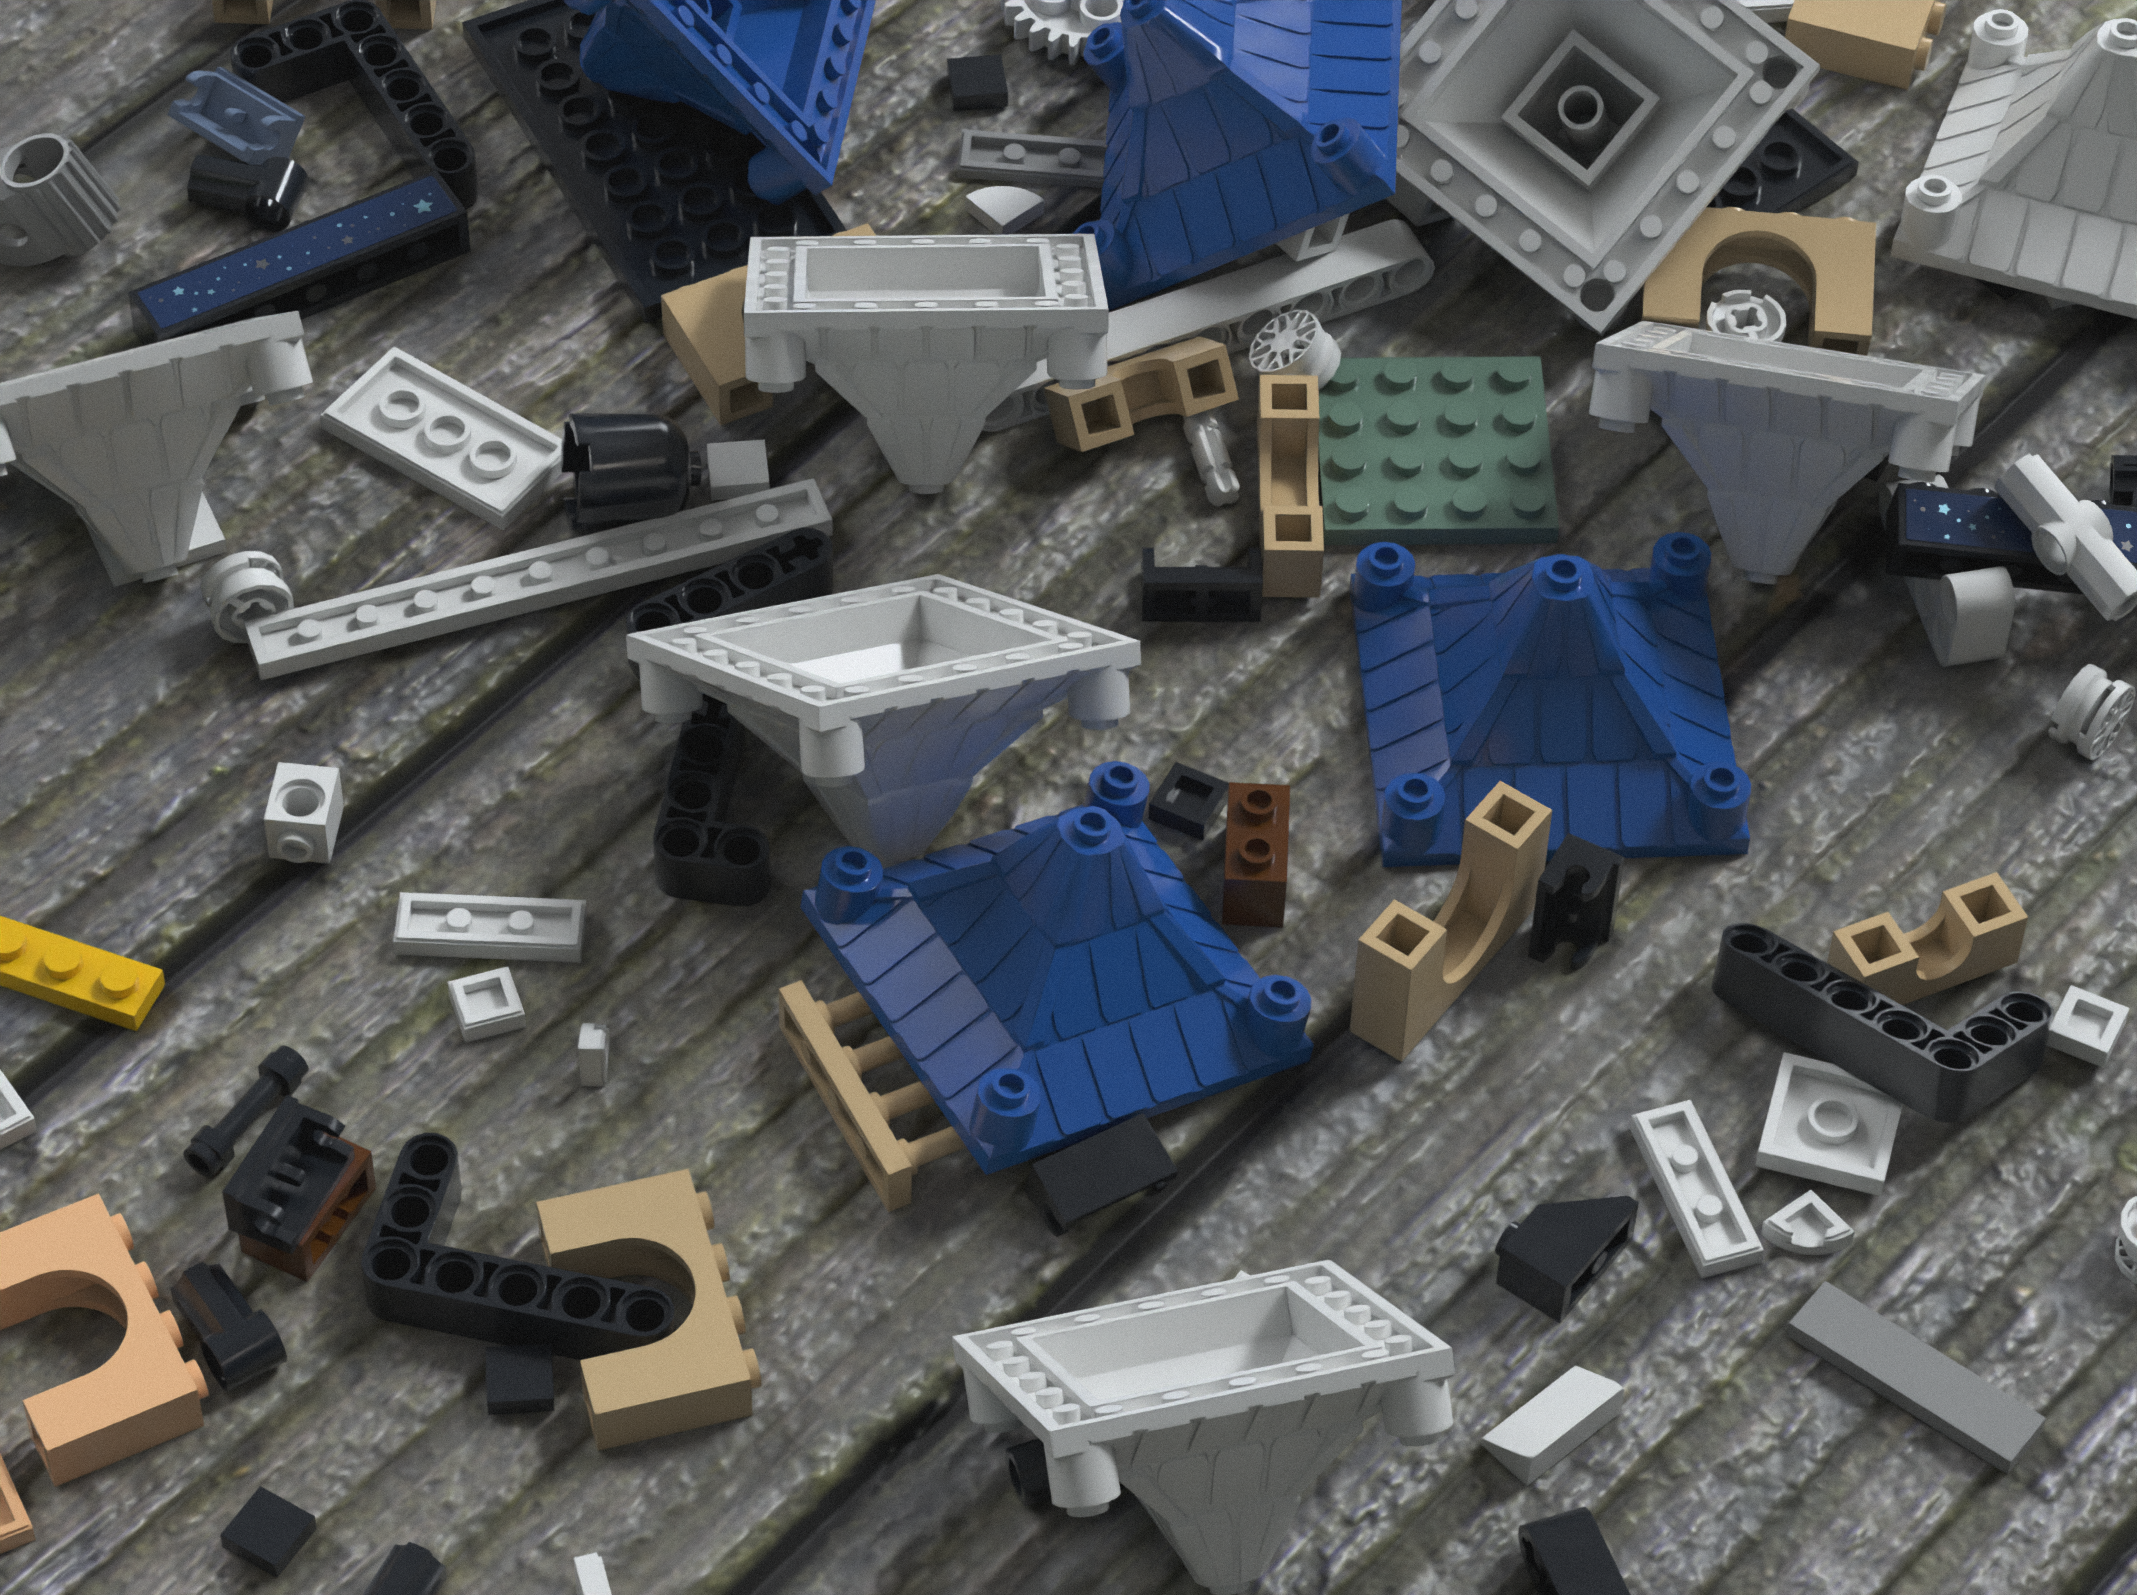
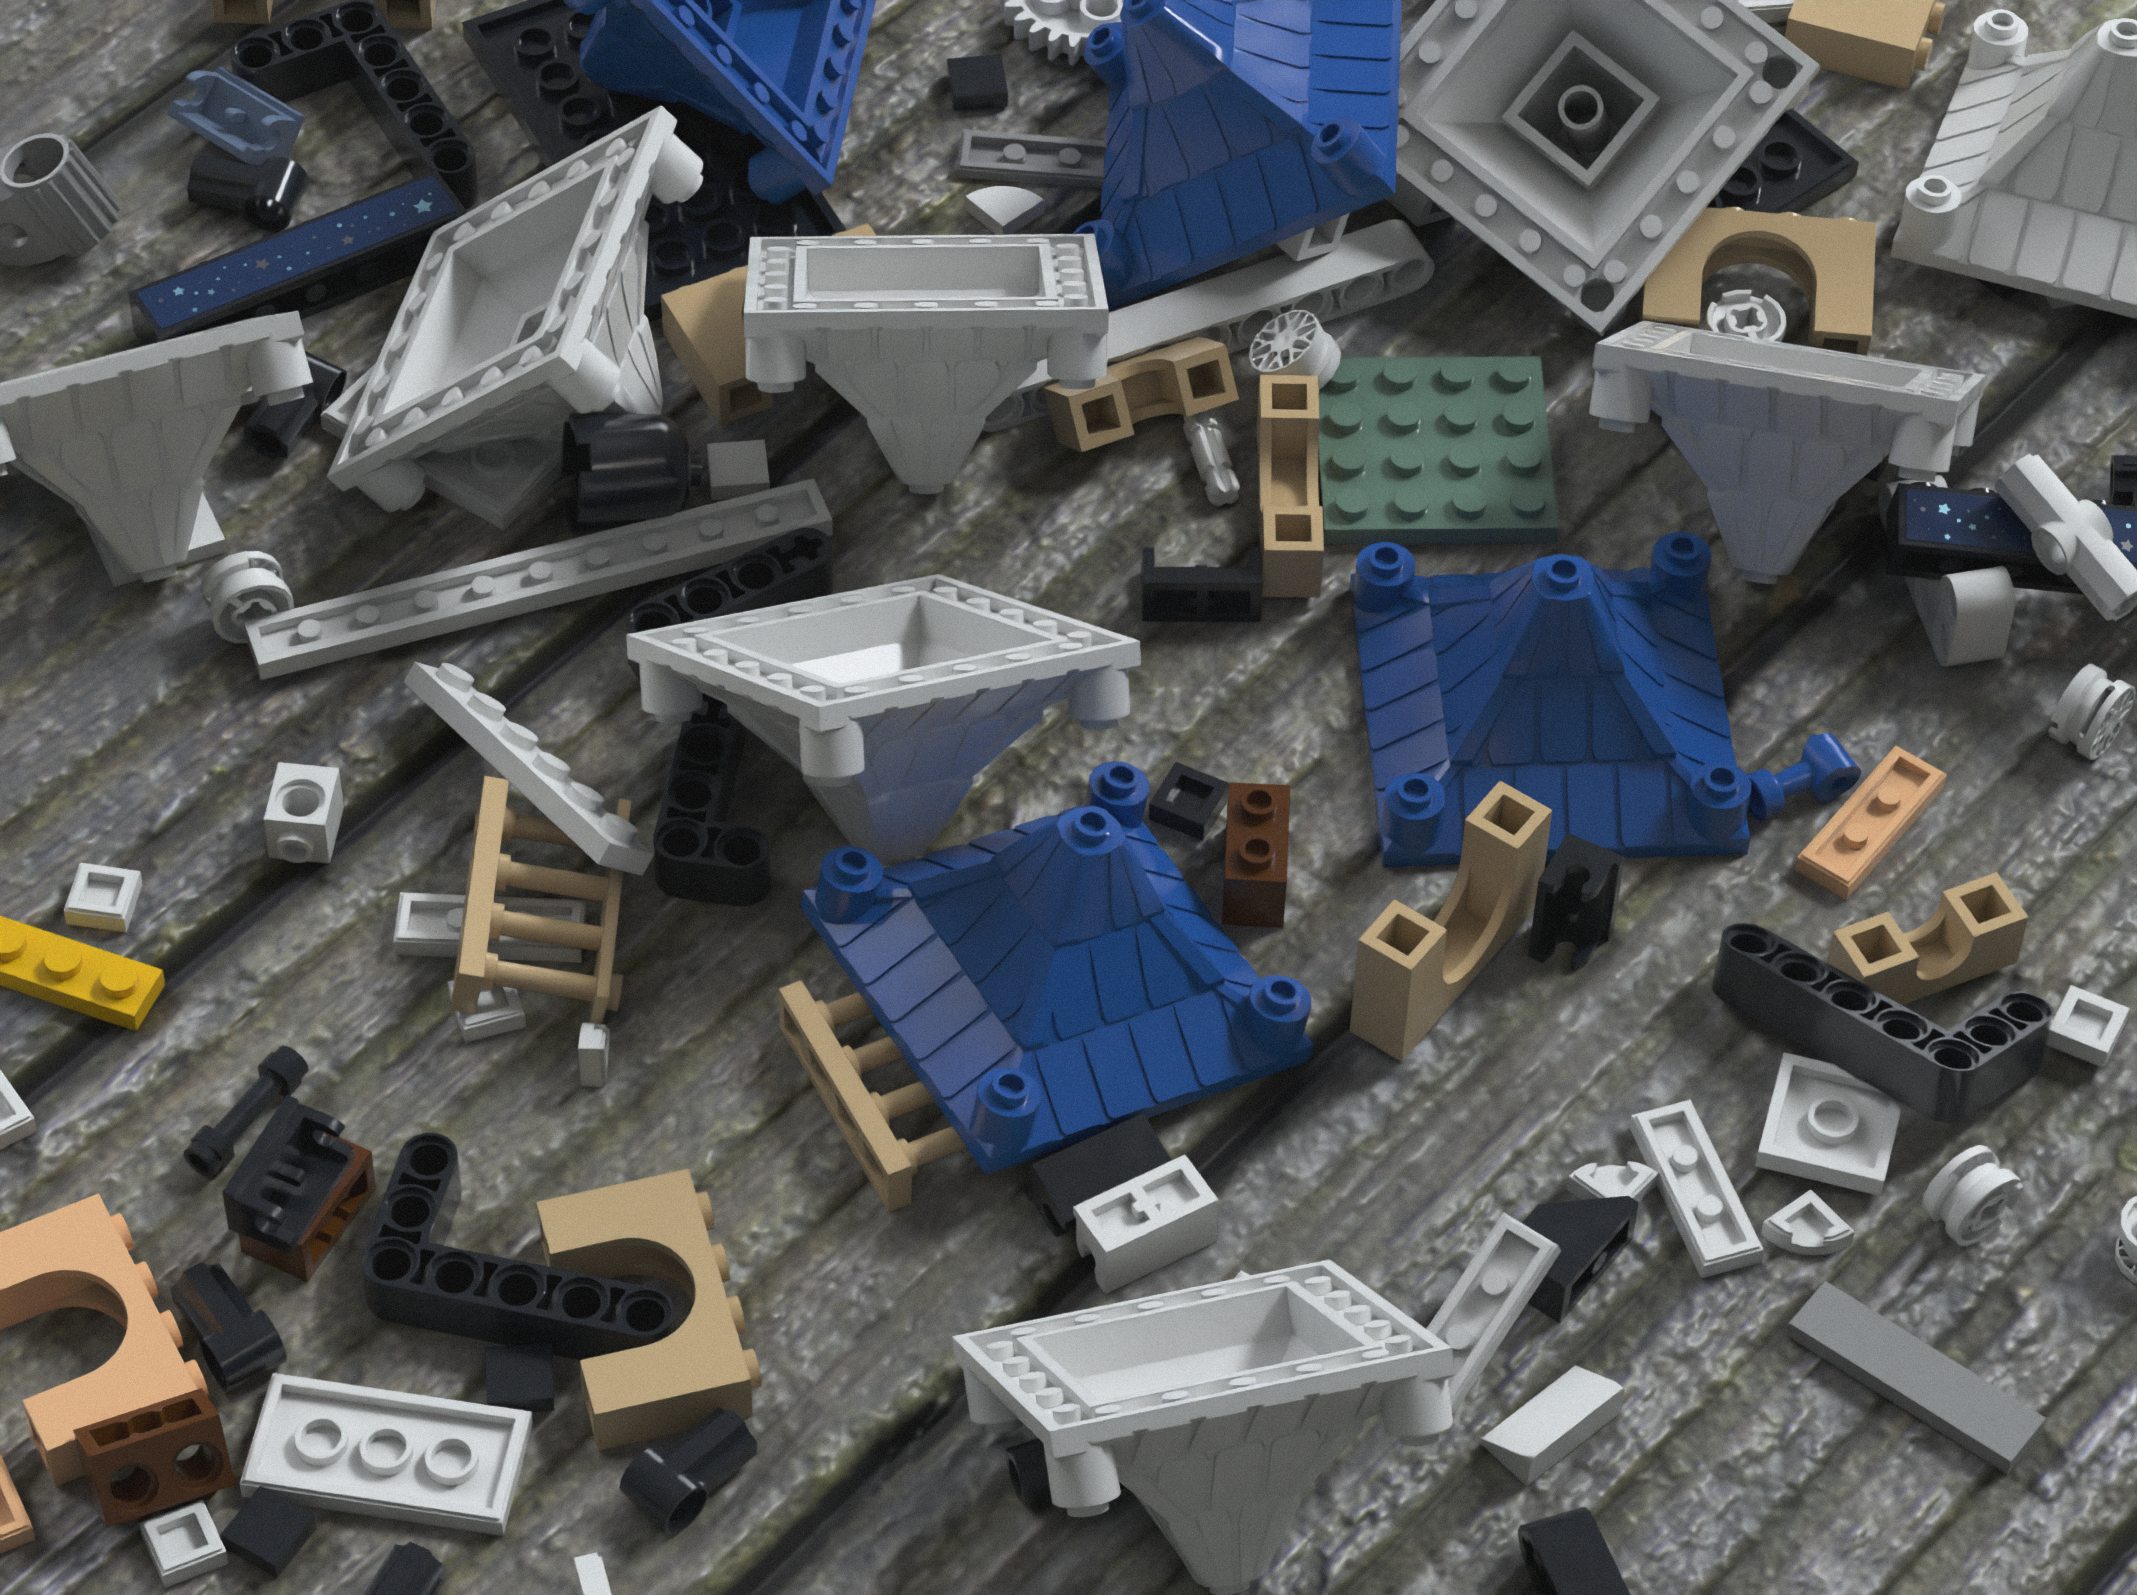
none -> white tile [64,863,143,933]
none -> reddish brown brick [73,1388,236,1527]
none -> white tile [139,1499,229,1588]
none -> white tile [240,1373,533,1536]
none -> black piece [244,351,347,460]
none -> white piece [327,106,703,513]
none -> white plate [404,662,654,876]
none -> tan fence [450,776,639,1025]
none -> black piece [619,1407,757,1535]
none -> white hinge [1073,1155,1218,1294]
none -> white tile [1427,1212,1561,1414]
none -> white tile [1567,1161,1658,1202]
none -> blue leg [1748,733,1861,821]
none -> light nougat tile [1795,746,1947,900]
none -> white wheel [1921,1145,2024,1247]

